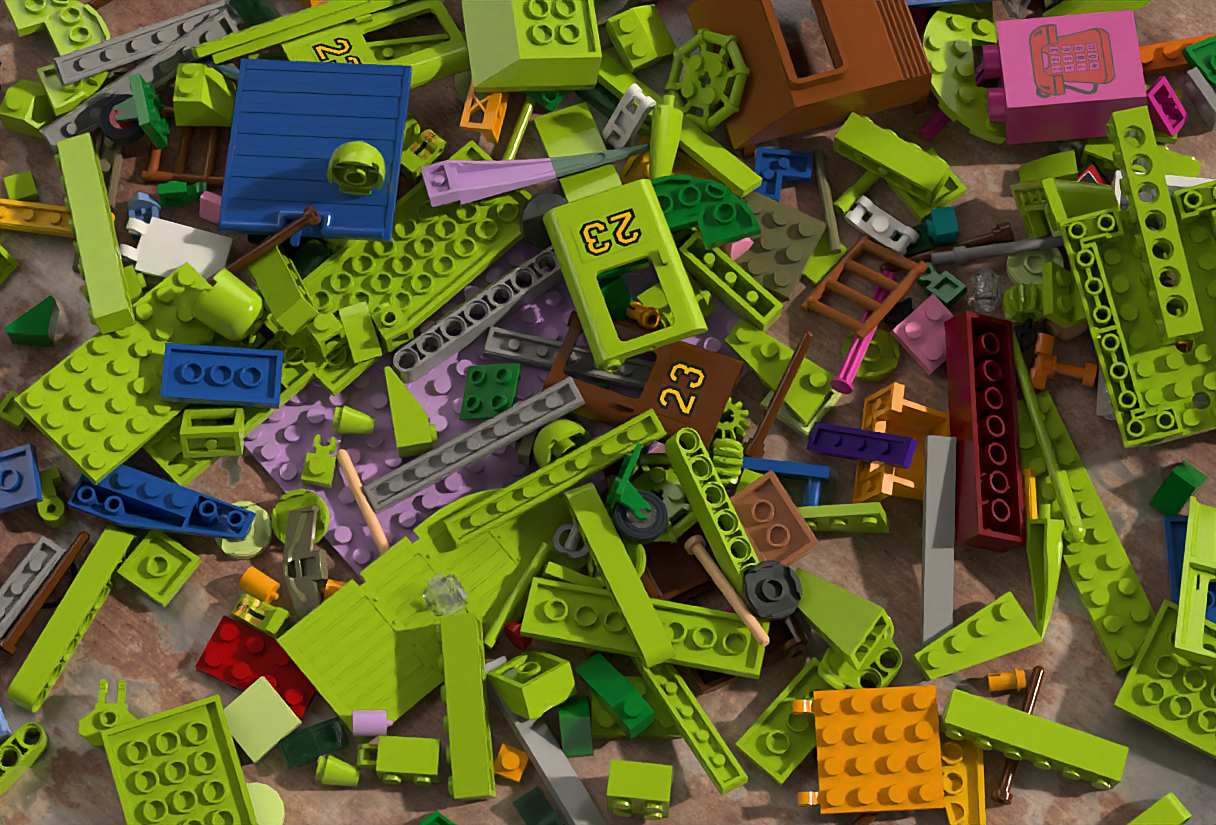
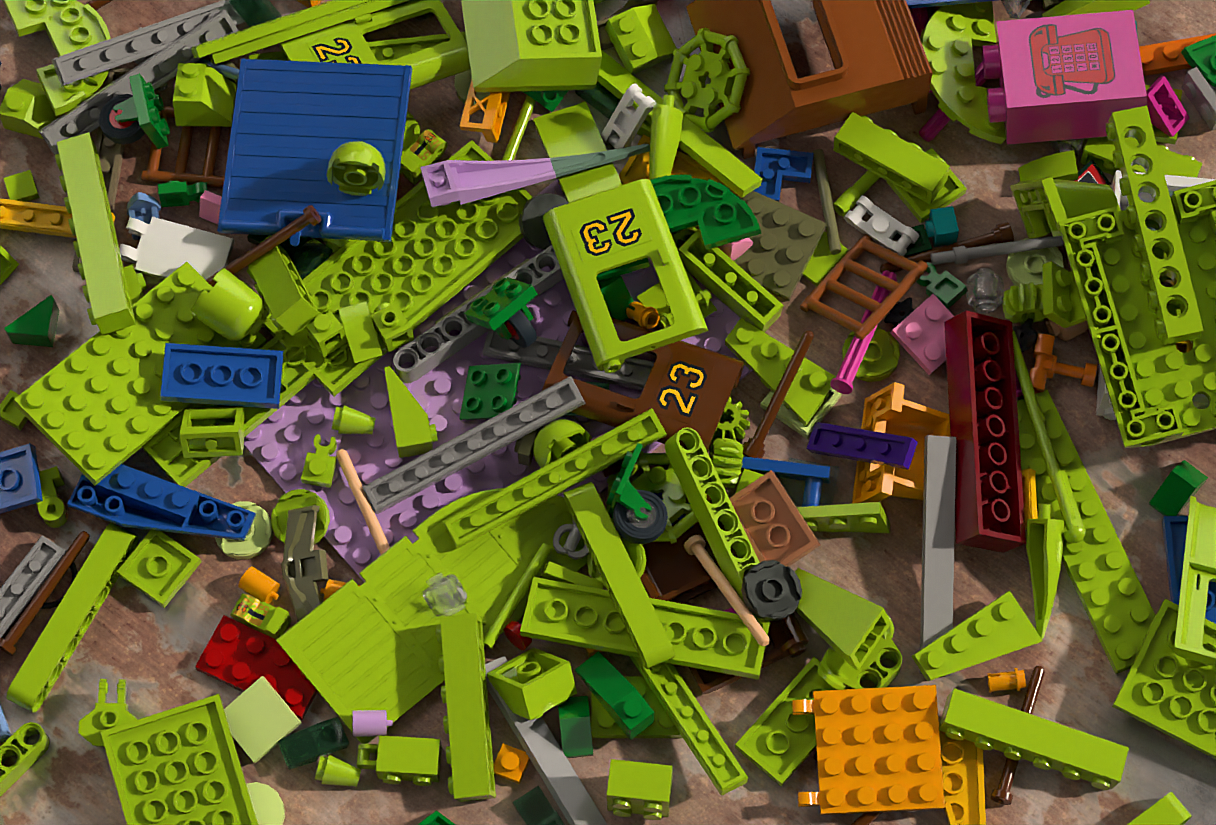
none -> green plate [464,277,538,348]

